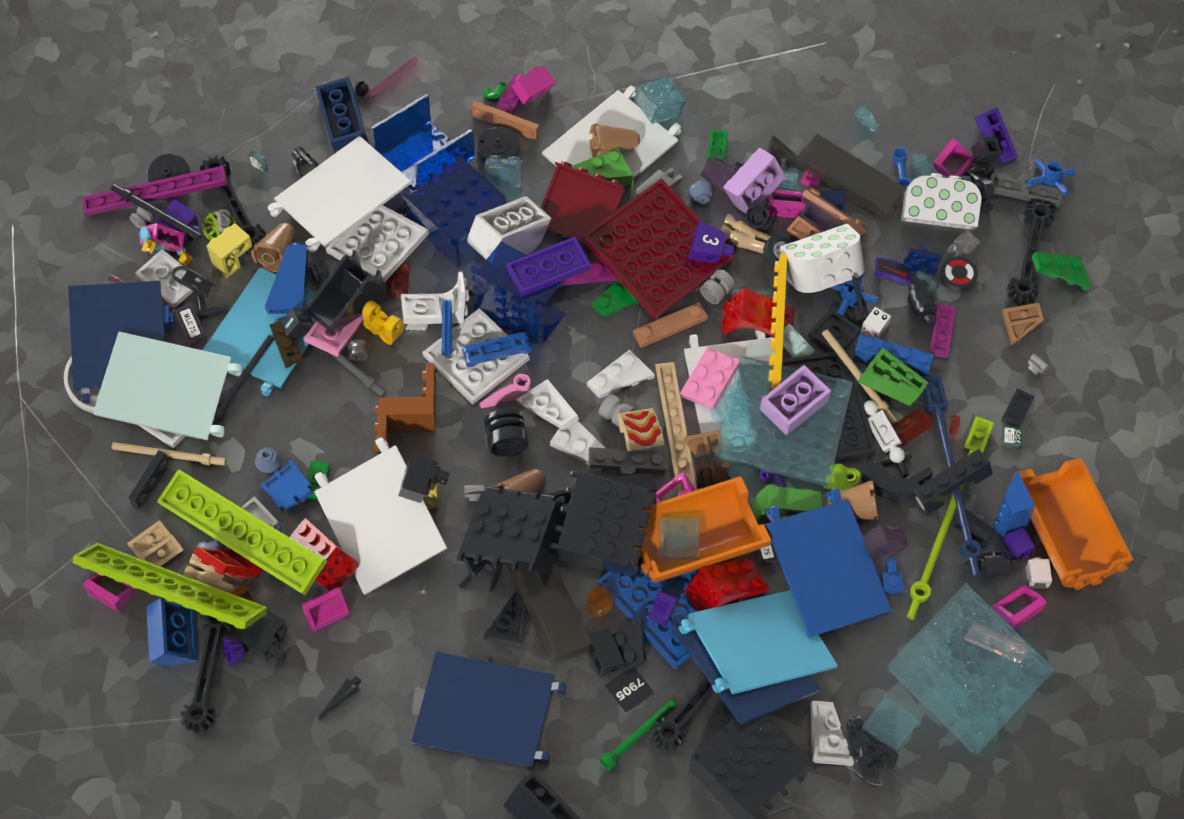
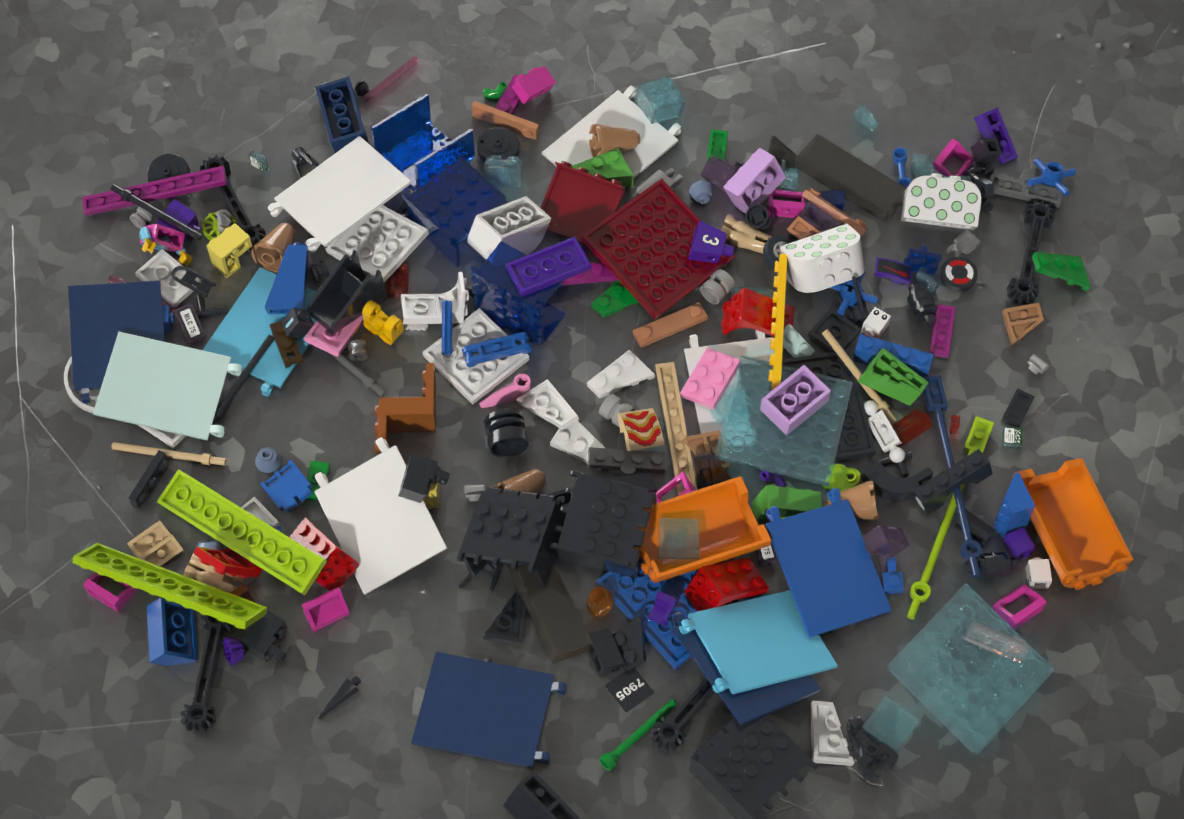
dark pink tile [801,167,824,189] -> none

